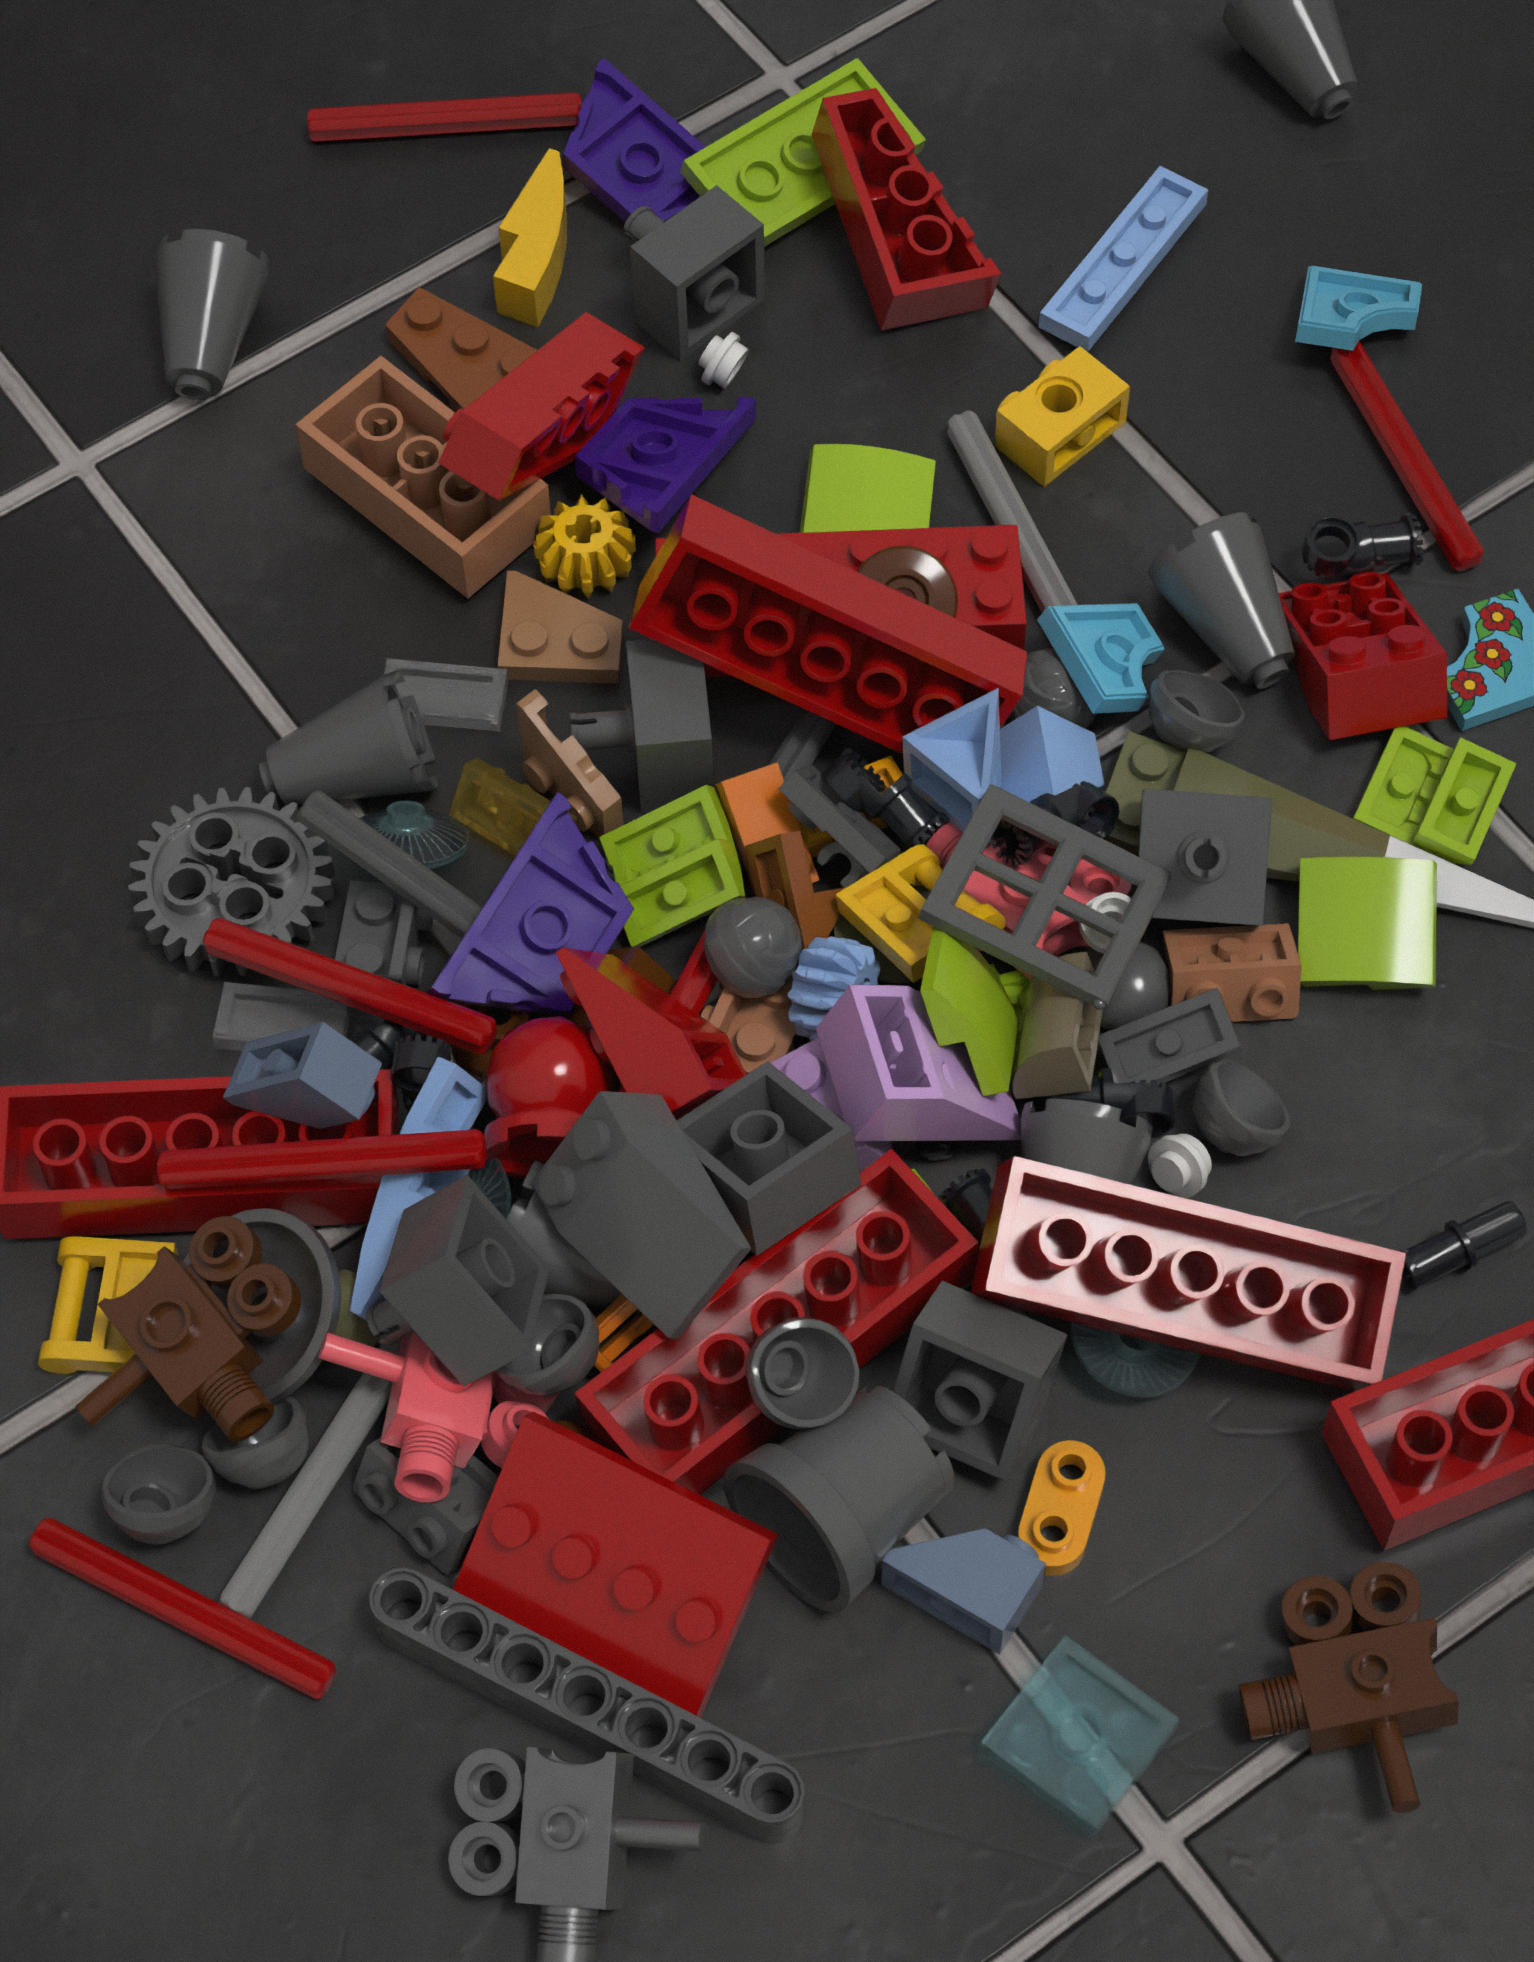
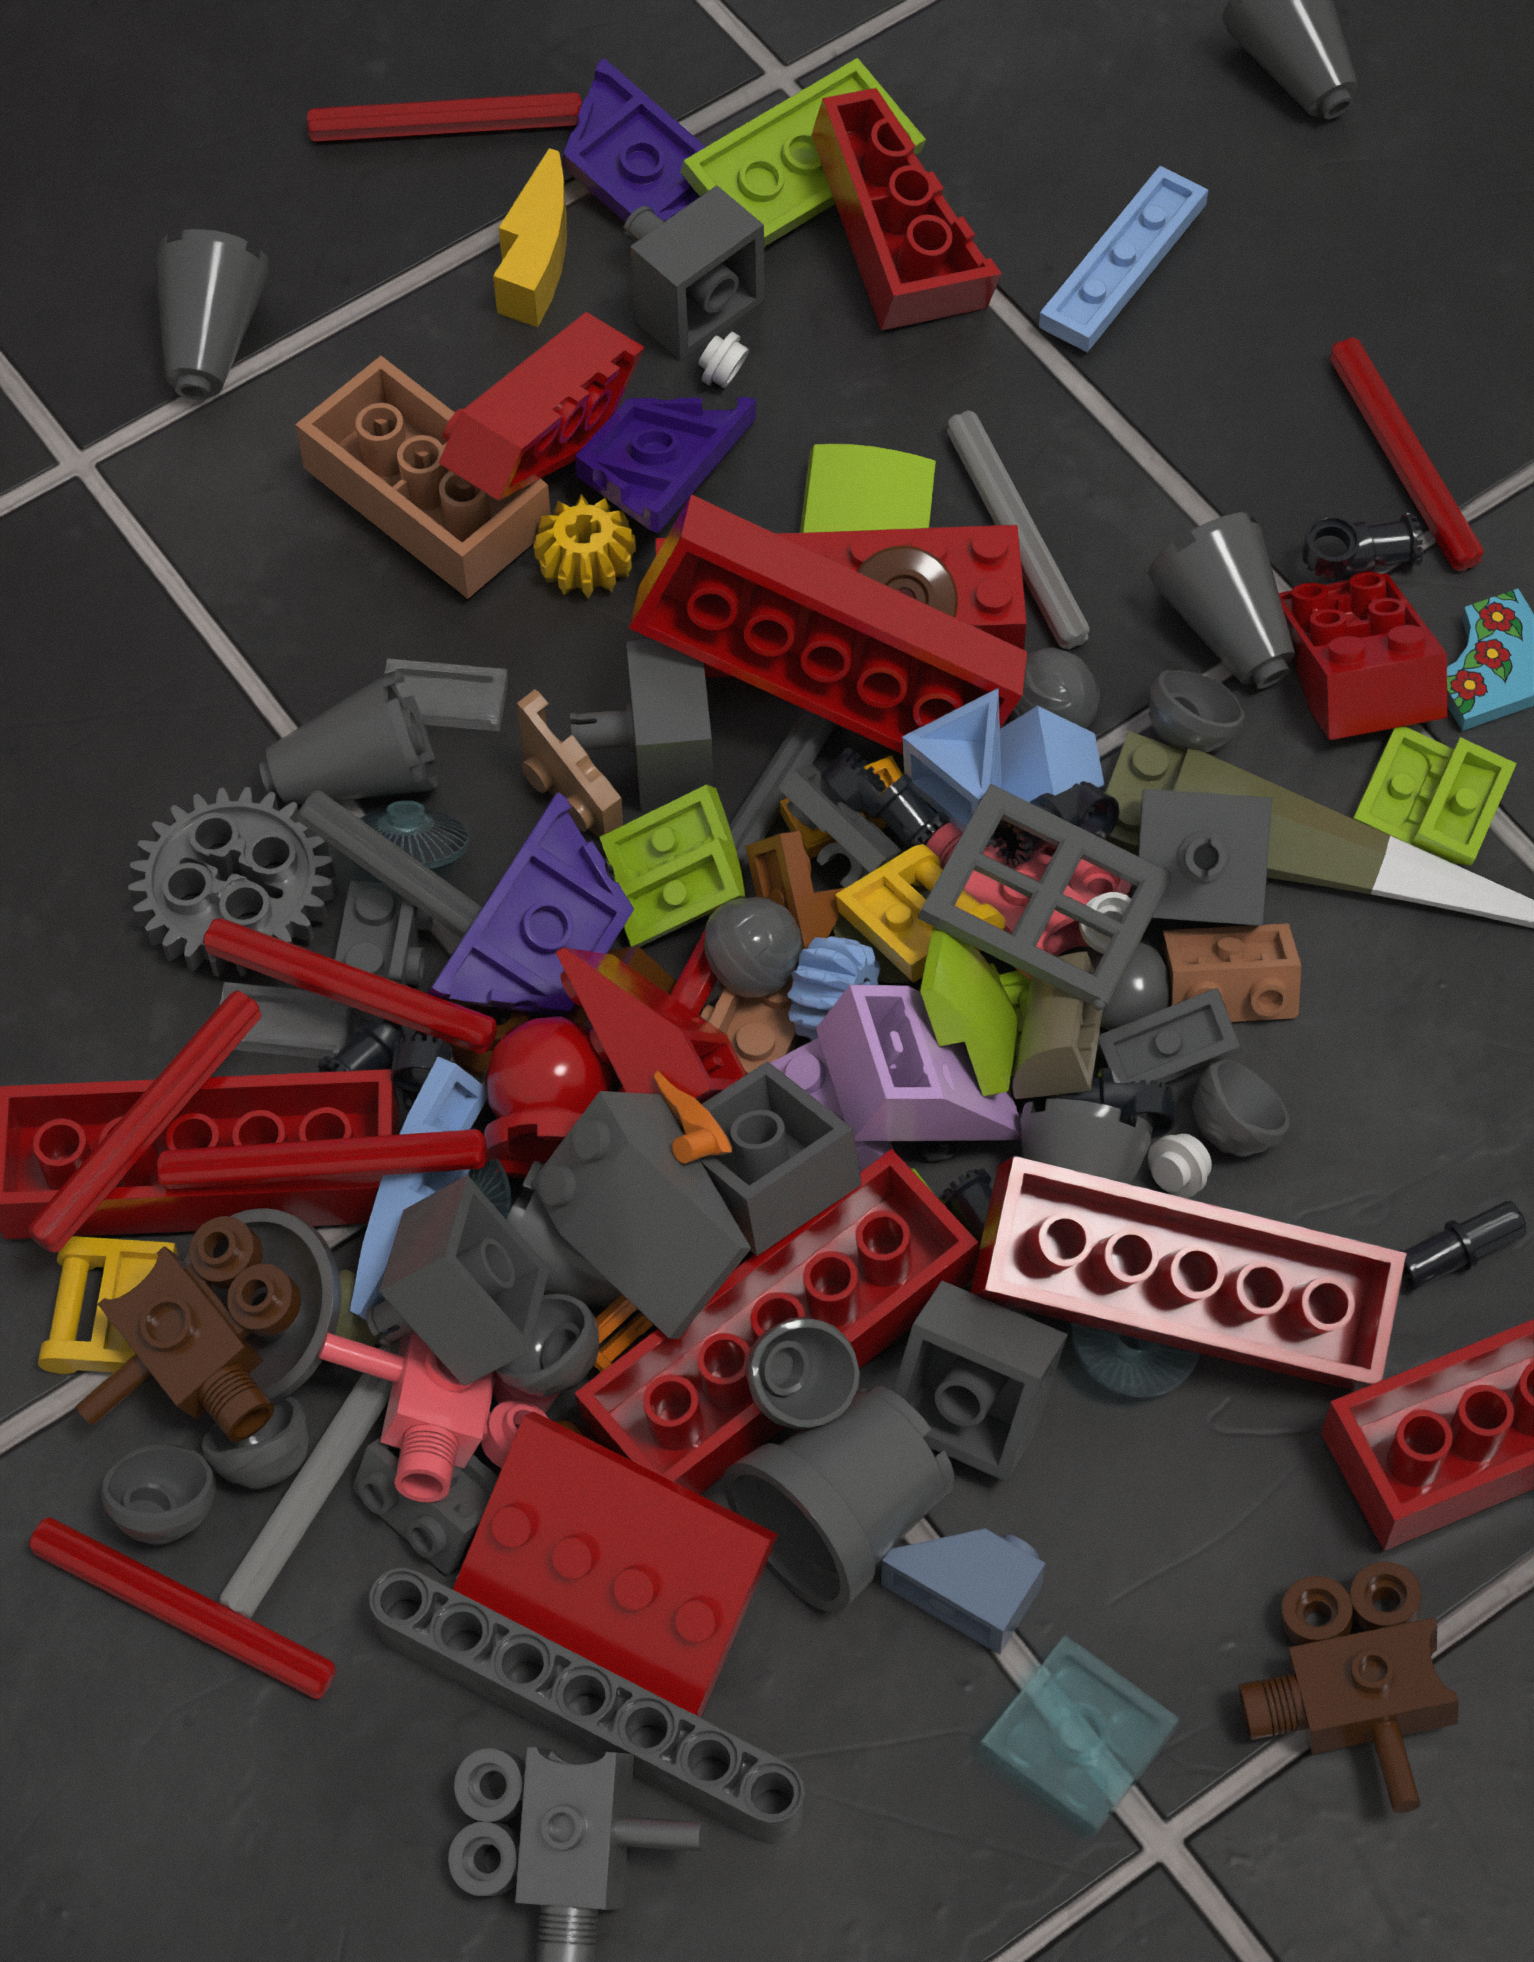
sand blue slope [223,1022,382,1129] -> none
dark orange wing [385,287,537,412] -> none
clear yellow plate [449,758,577,856] -> none
medium nougat wing [498,570,624,684] -> none
orange tile [715,762,820,897] -> none
yellow brick [994,346,1130,487] -> none
light orange plate [1018,1440,1106,1576] -> none
medium azure tile [1037,603,1165,714] -> none
medium azure tile [1295,266,1422,351] -> none
lime slope [1298,857,1437,990] -> none
none -> red axle [28,990,261,1253]
none -> orange bar [653,1070,732,1164]

